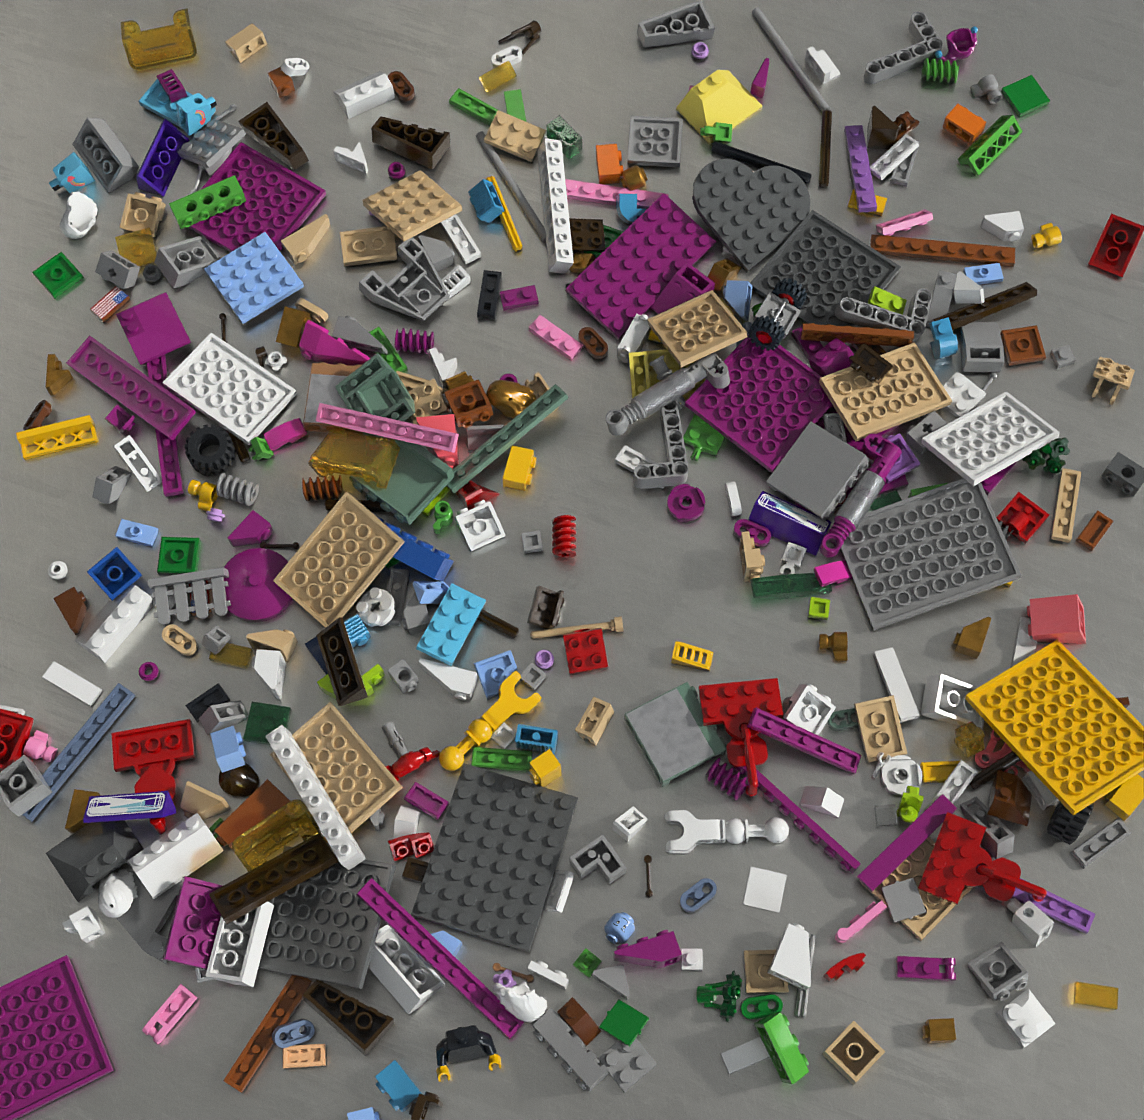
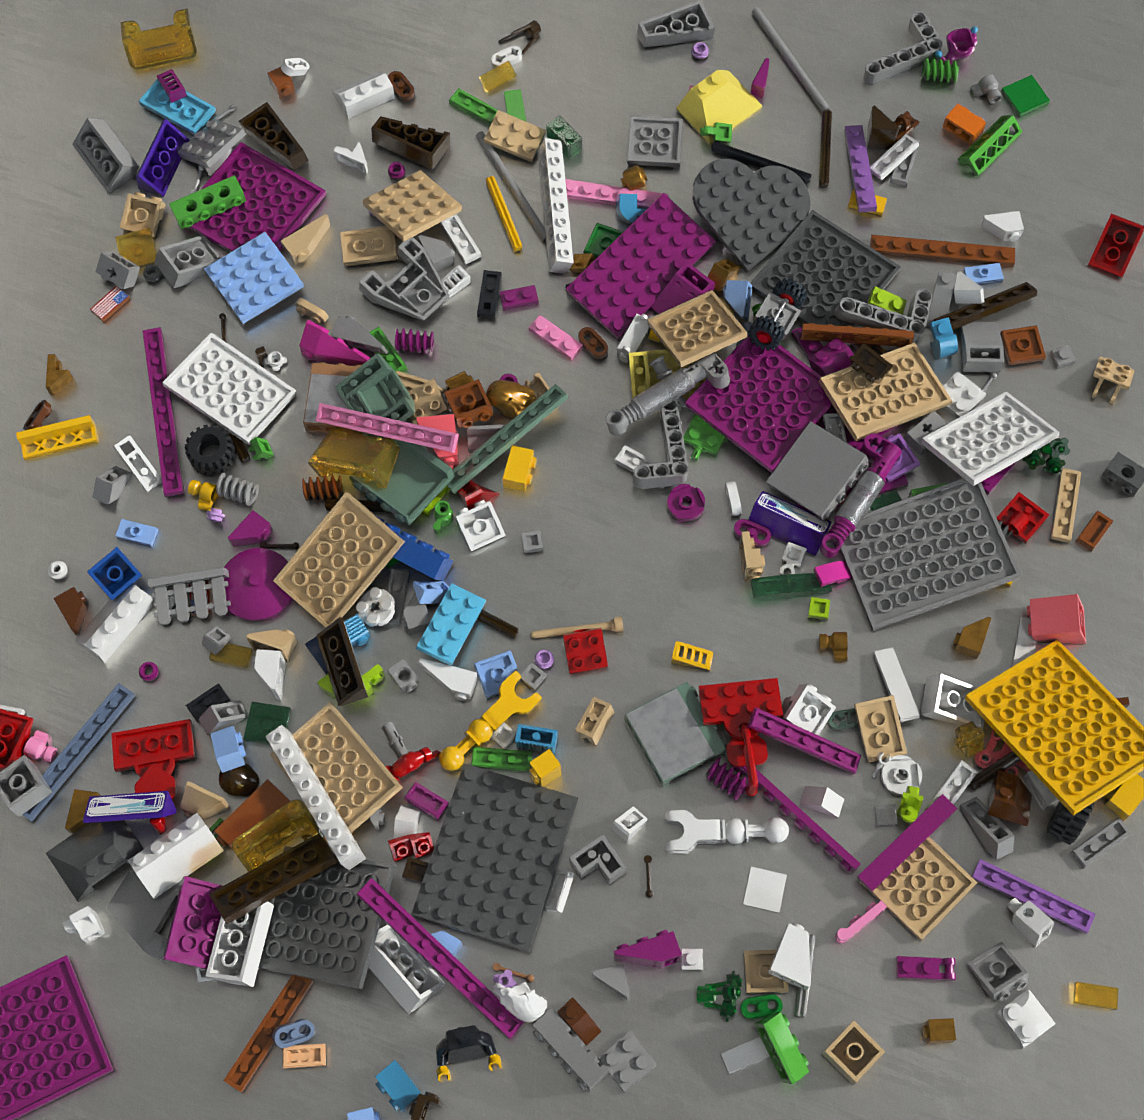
green tile [32,252,84,299] -> none
white tile [42,661,103,707] -> none
medium azure torso [49,152,95,193] -> none
white piece [59,191,98,239] -> none
magenta plate [66,335,196,441] -> none
white piece [98,869,138,918] -> none
magenta bracket [105,404,136,433] -> none
magenta slope [116,292,191,365] -> none
bright pink plate [142,984,197,1045] -> none
green tile [157,537,201,575] -> none
tan plate [162,625,198,656] -> none
medium azure torso [176,93,217,136] -> none
tan hinge [225,23,267,63] -> none
dark pink slope [264,418,307,451] -> none
pearl gold brick [276,306,311,348] -> none
dark brown wedge [303,980,394,1056] -> none
white slope [429,347,458,388] -> none
dark azure brick [468,179,504,223] -> none
dark brown bracket [527,586,564,630] -> none
white plate [528,960,569,990] -> none
red piece [552,515,576,558] -> none
dark brown hinge [569,218,605,254] -> none
bright green tile [573,948,602,978] -> none
orange brick [596,144,623,185] -> none
green piece [599,999,649,1047] -> none
light blue head [604,912,635,944] -> none
sand blue plate [680,878,717,913] -> none
white panel [805,46,840,84] -> none
red slope [823,953,866,982] -> none
bright pink plate [876,209,933,236] -> none
light grey piece [881,878,926,923] -> none
red plate [918,812,1047,905] -> none
yellow tile [920,761,960,784] -> none
yellow piece [1031,223,1062,249] -> none

